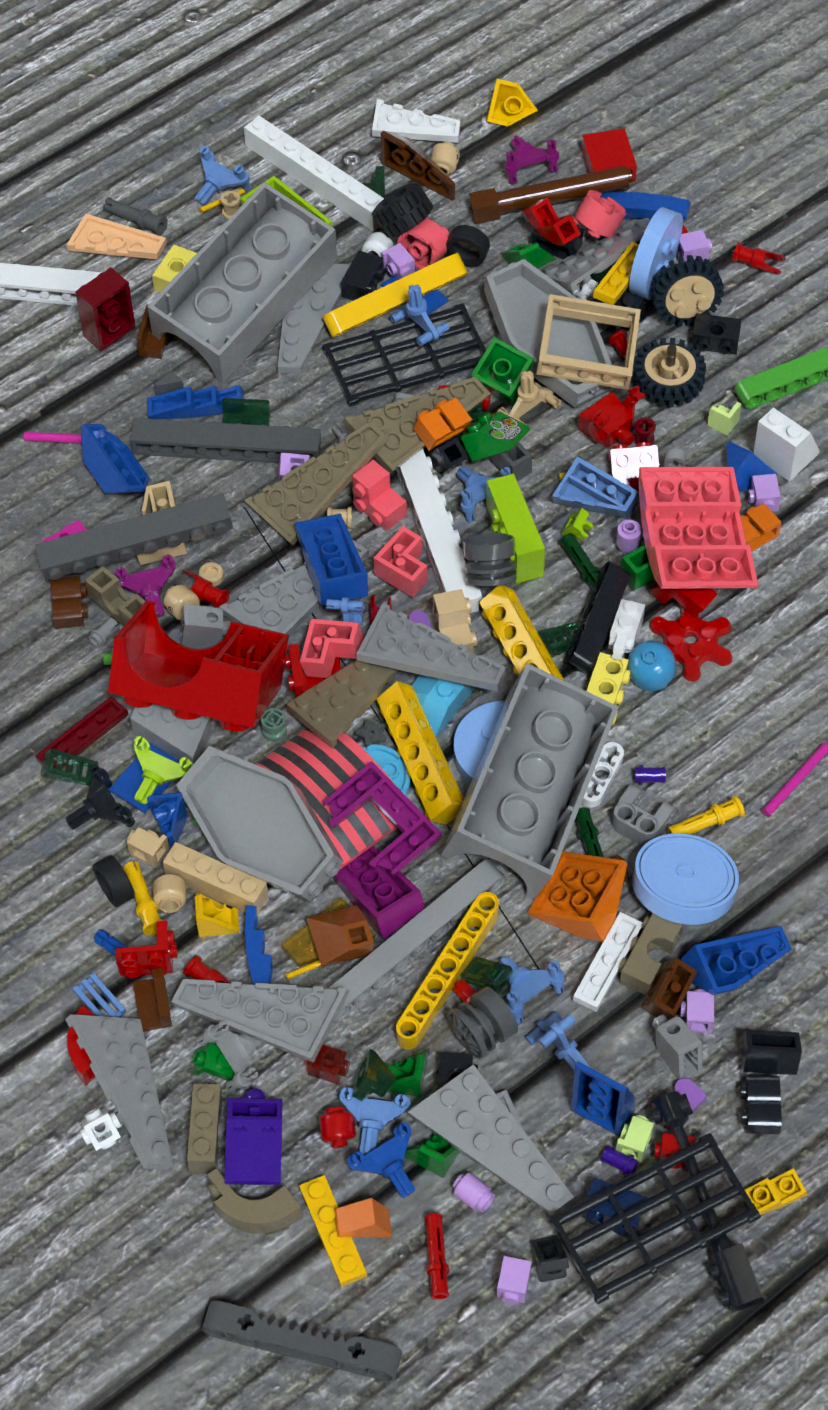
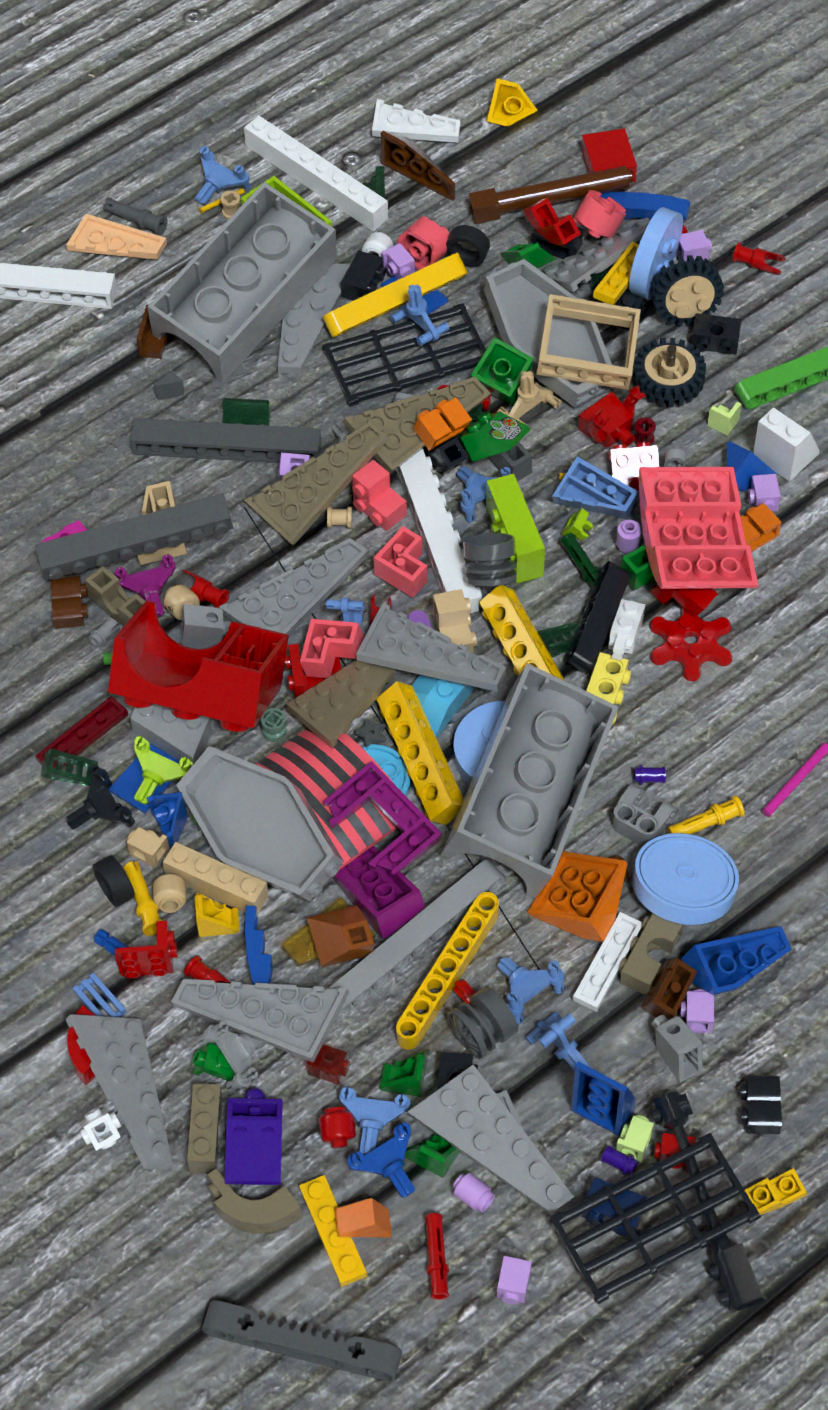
dark pink bar [24,432,118,444] -> none
dark red brick [75,267,136,352] -> none
blue wedge [81,424,150,493] -> none
reddish brown panel [133,968,172,1032] -> none
blue slope [147,385,245,419] -> none
light yellow brick [152,245,197,292] -> none
tan tile [199,562,224,586] -> none
yellow piece [284,960,321,982] -> none
blue slope [294,513,368,606] -> none
clear green slope [352,1049,396,1101] -> none
black tyre [372,182,434,238] -> none
tan head [430,142,460,175] -> none
clear green slope [460,957,513,995] -> none
magenta axle [505,135,559,184] -> none
black slope [530,1235,569,1282] -> none
white gear [572,279,598,301] -> none
dark green pin [576,807,604,857] -> none
white beam [582,742,624,808] -> none
red piece [608,331,628,360] -> none
dark azure cylinder [627,640,677,691] -> none
medium lavender tile [674,1078,707,1111] -> none
black piece [740,1029,802,1075] -> none

